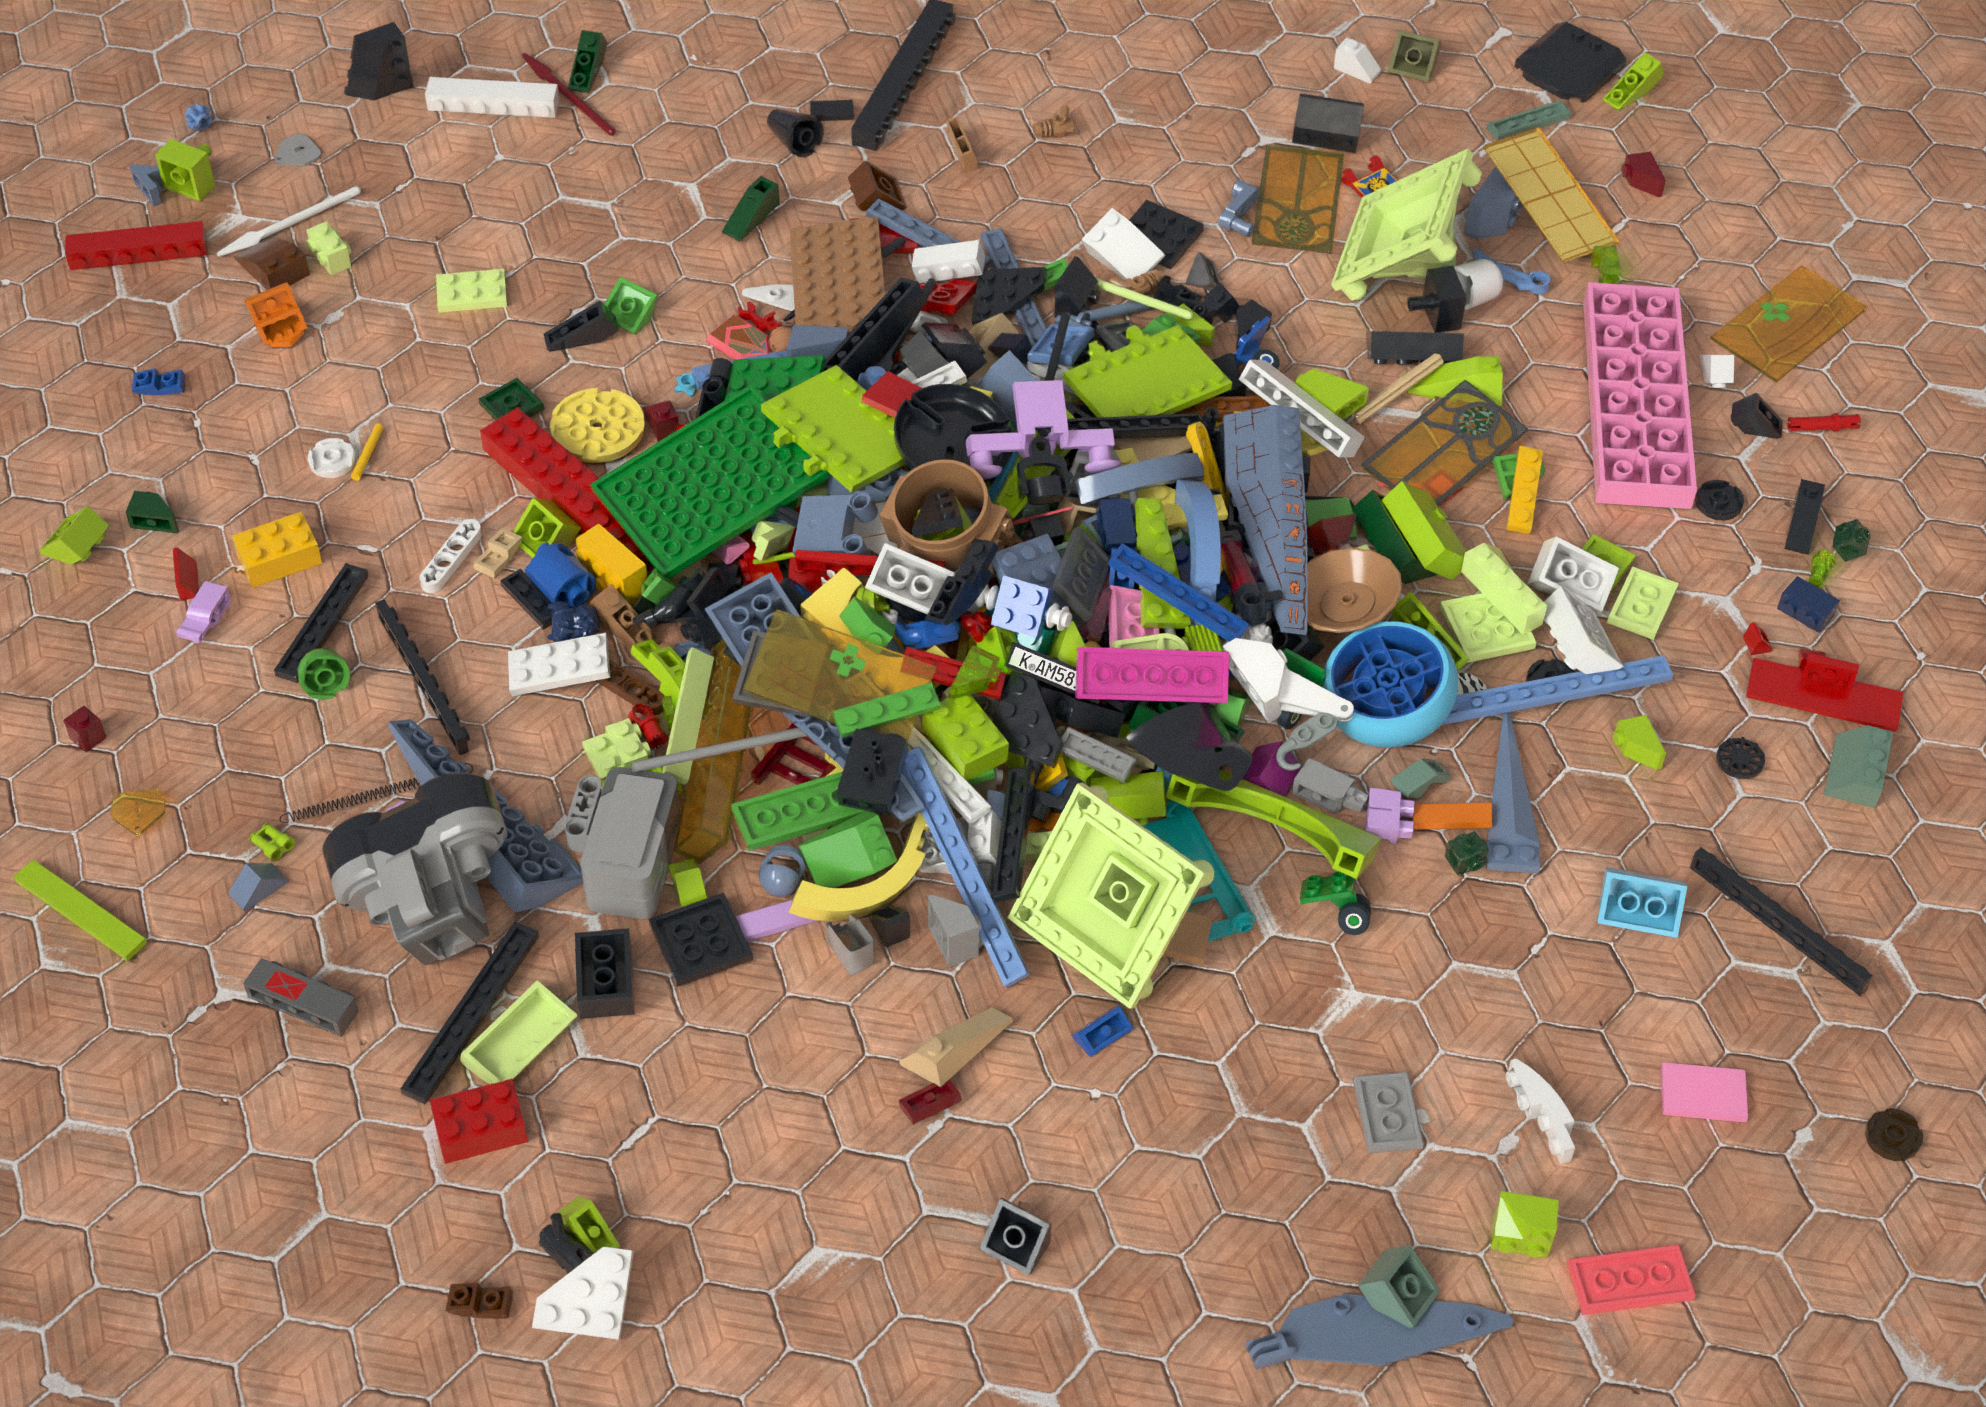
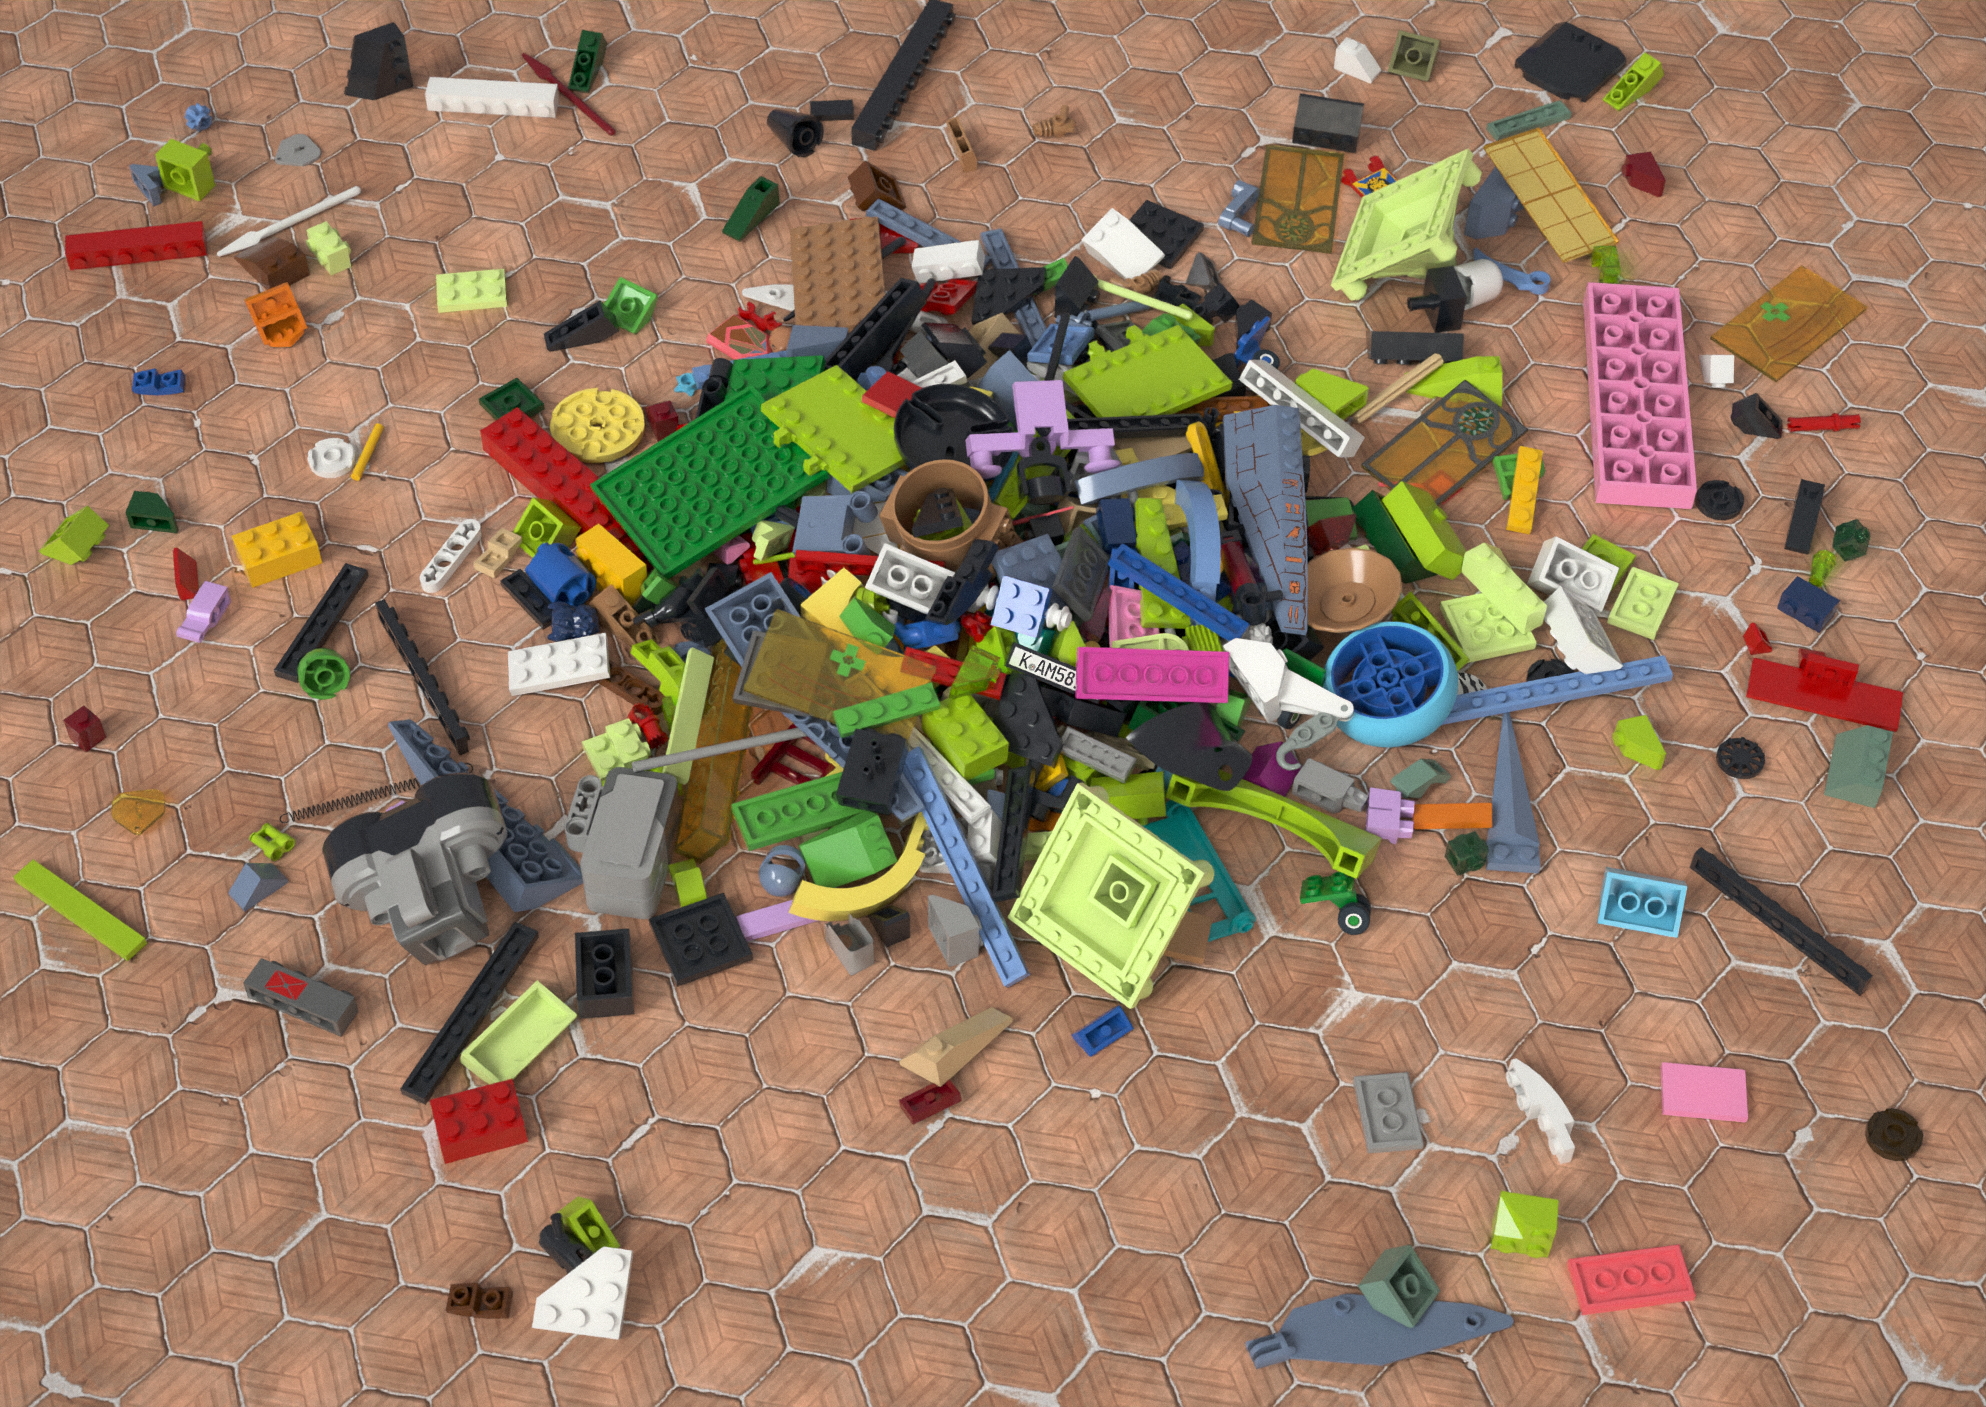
black slope [979,1197,1052,1275] -> none

